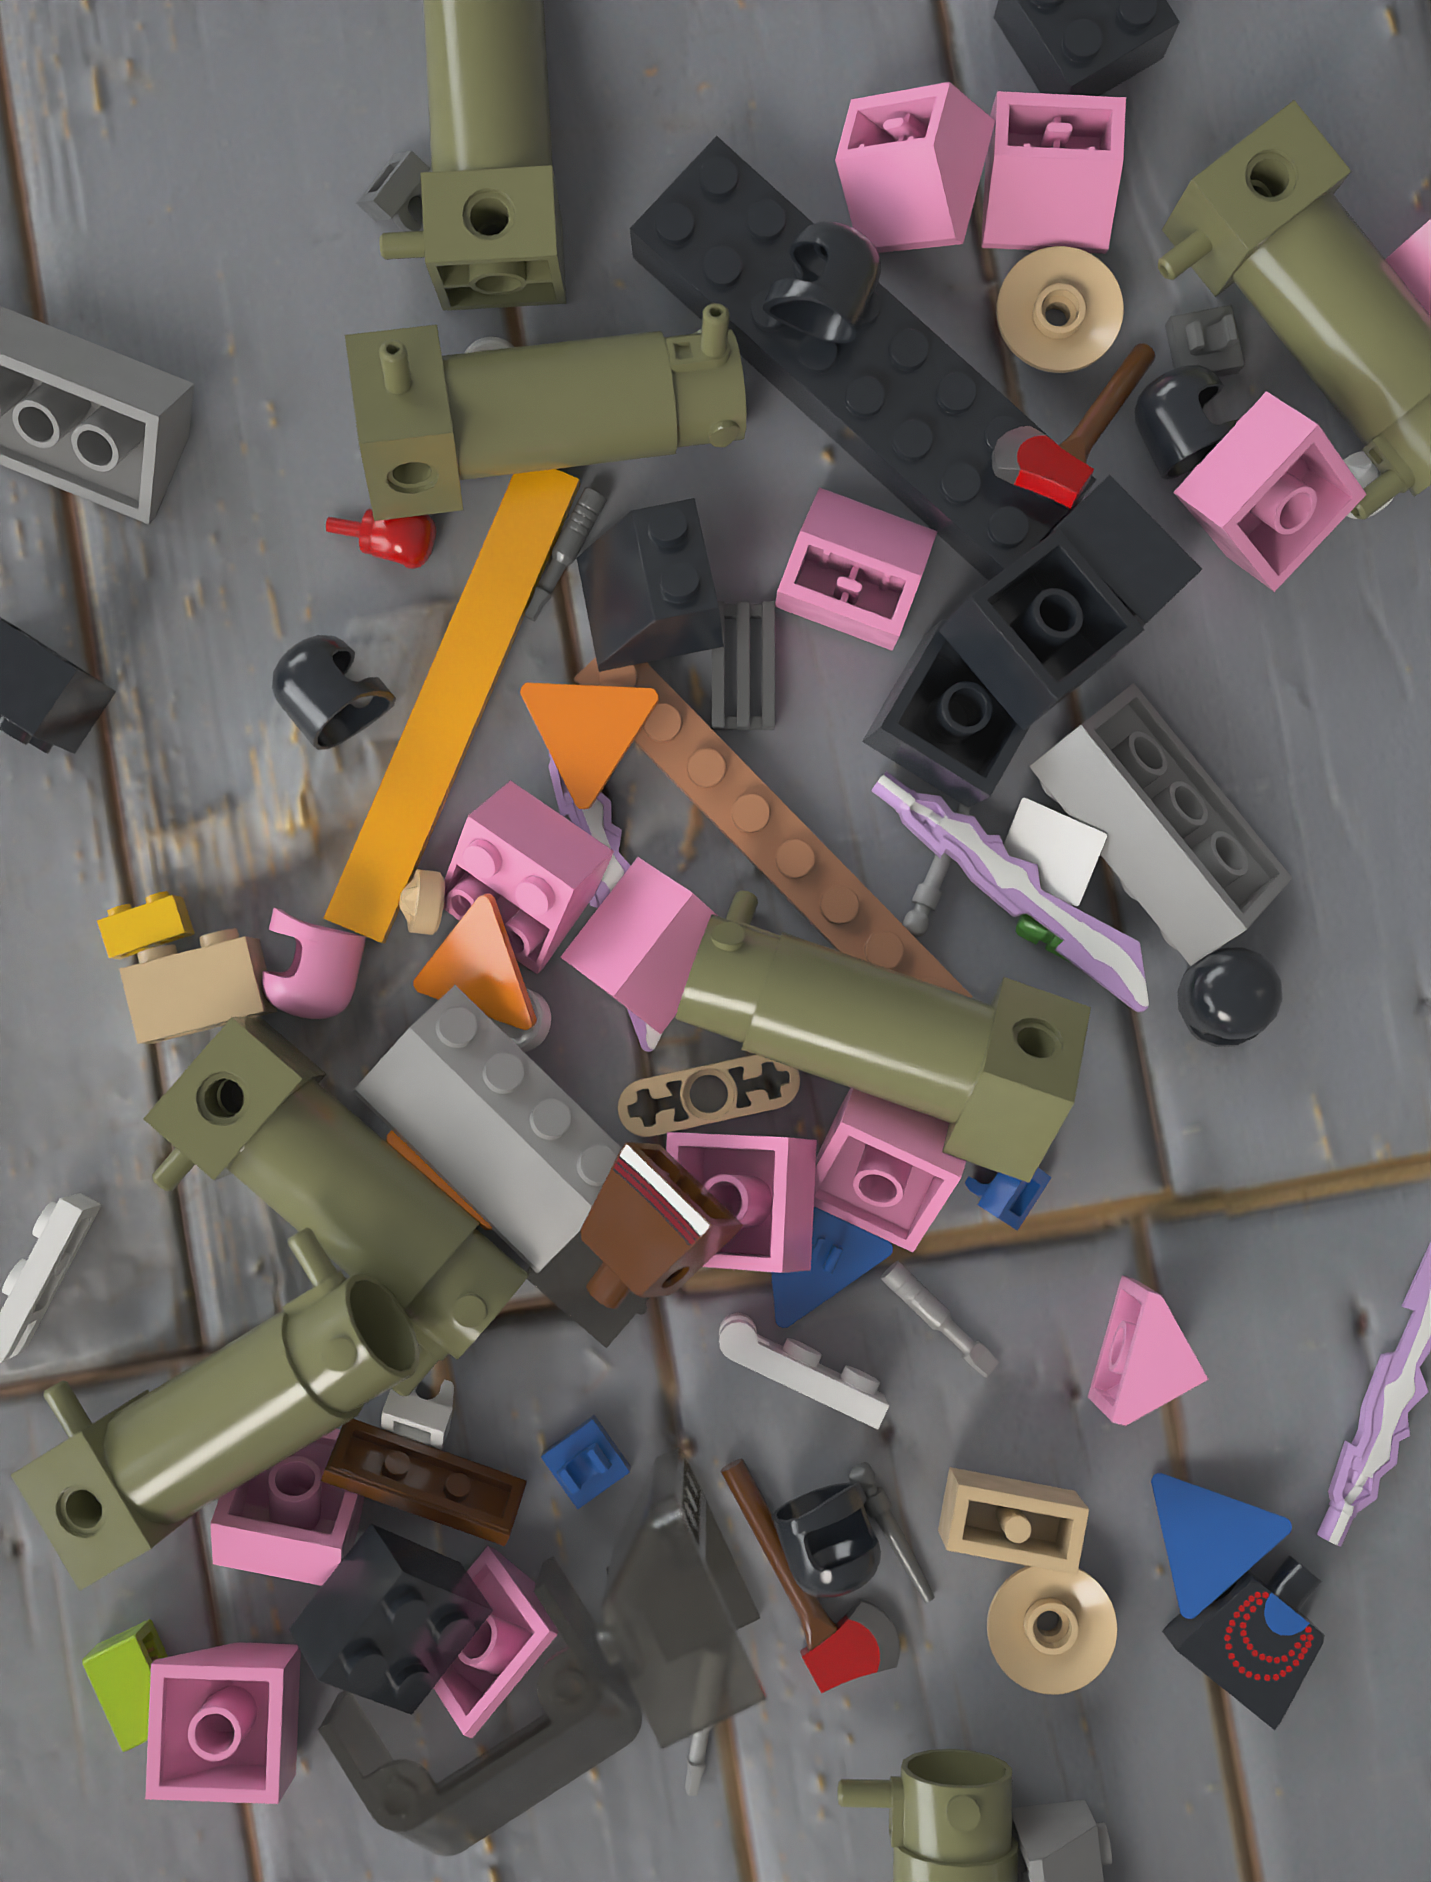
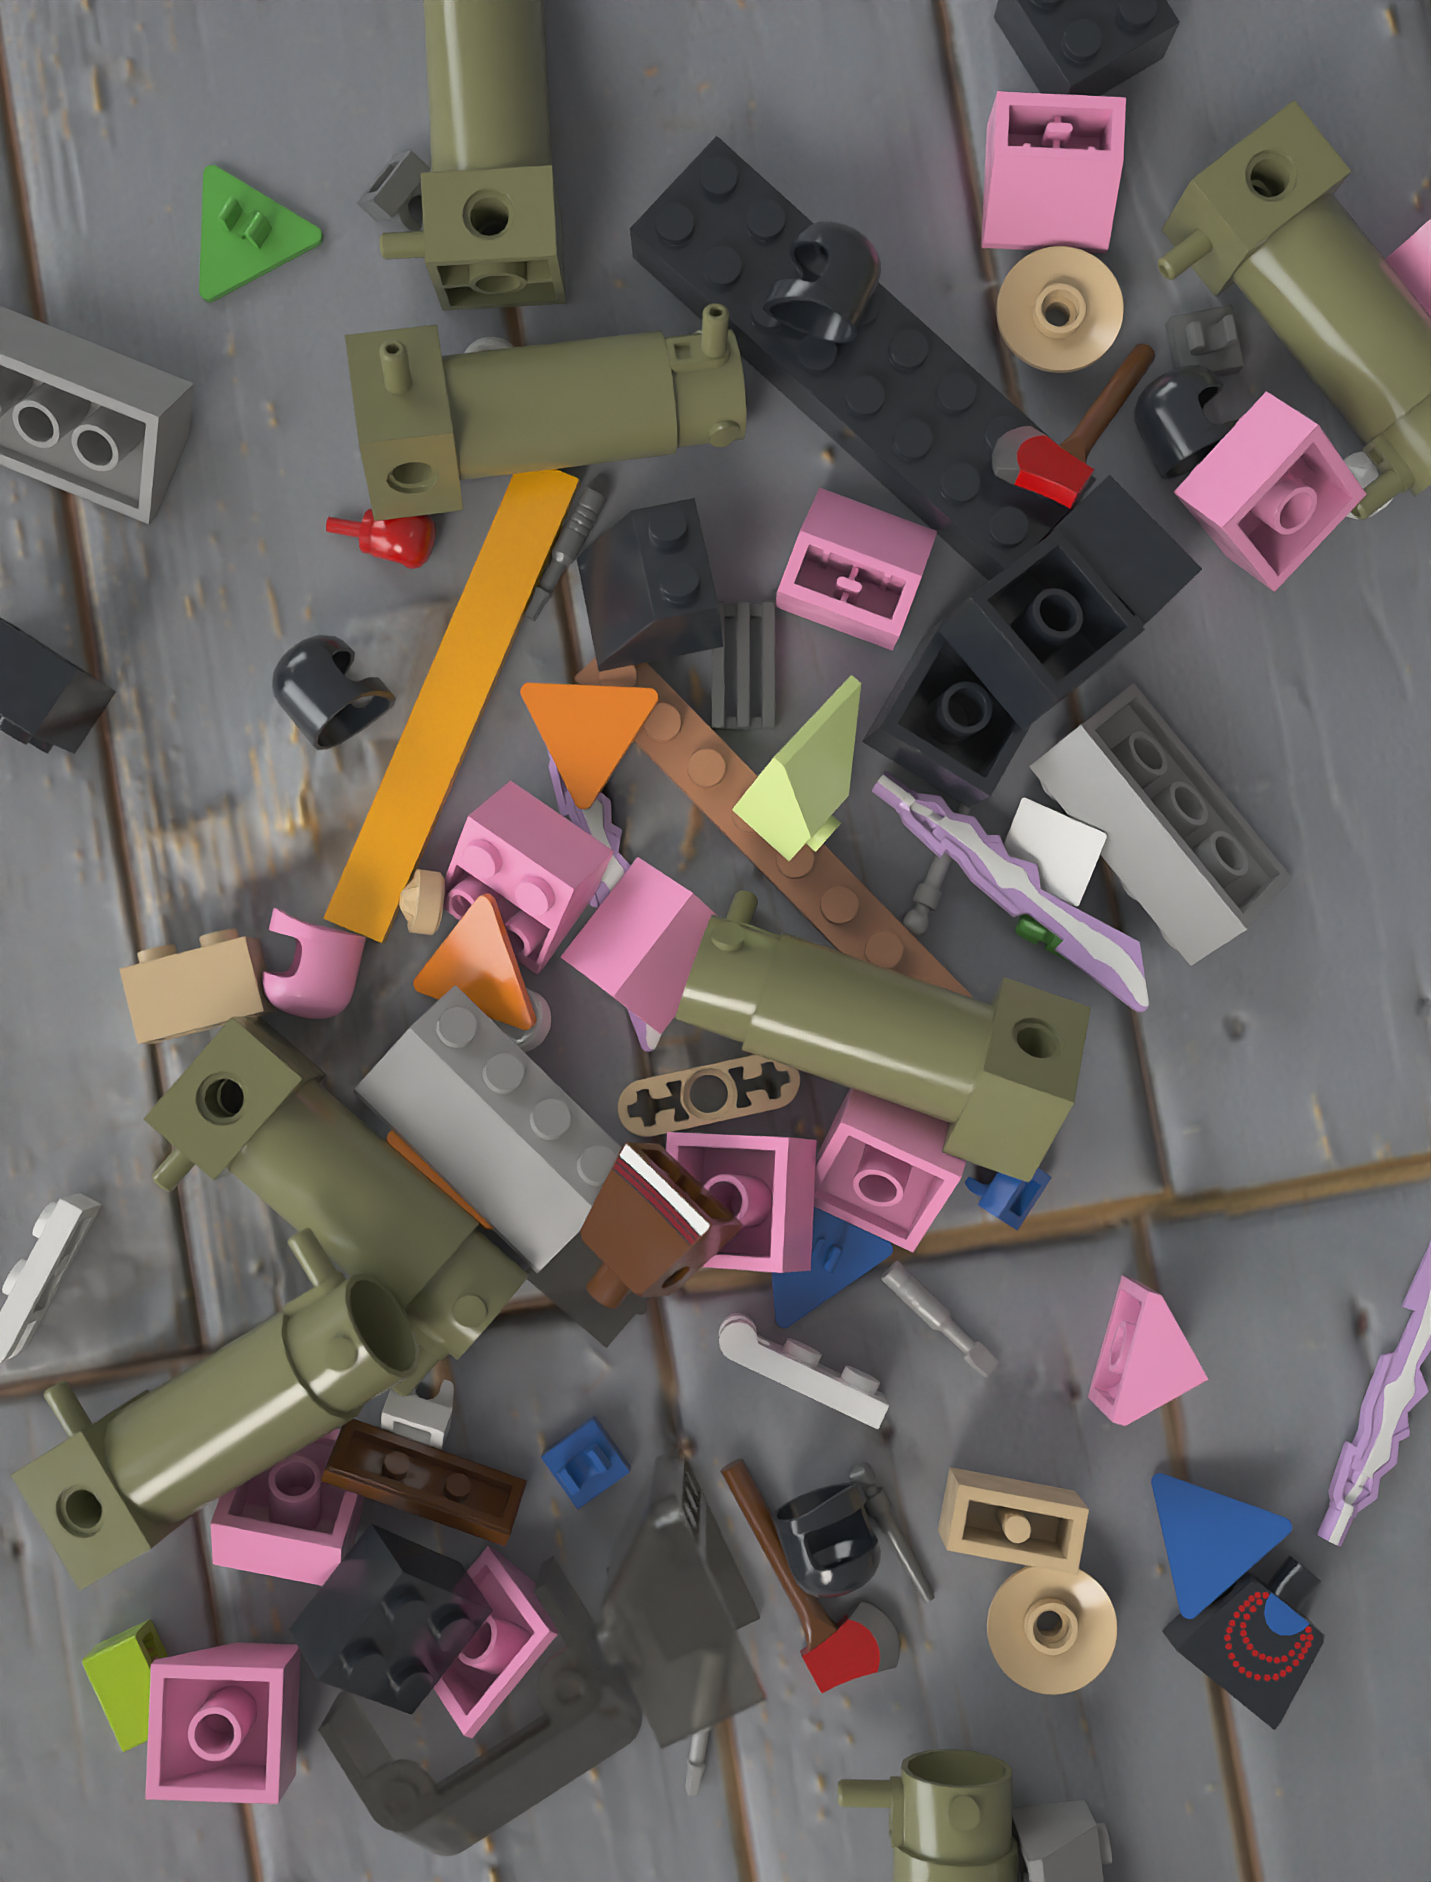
yellow piece [97,891,195,959] -> none
bright pink slope [835,82,995,253] -> none
black helmet [1177,947,1283,1047] -> none
none -> bright green piece [199,165,324,303]
none -> yellowish green slope [732,675,861,861]

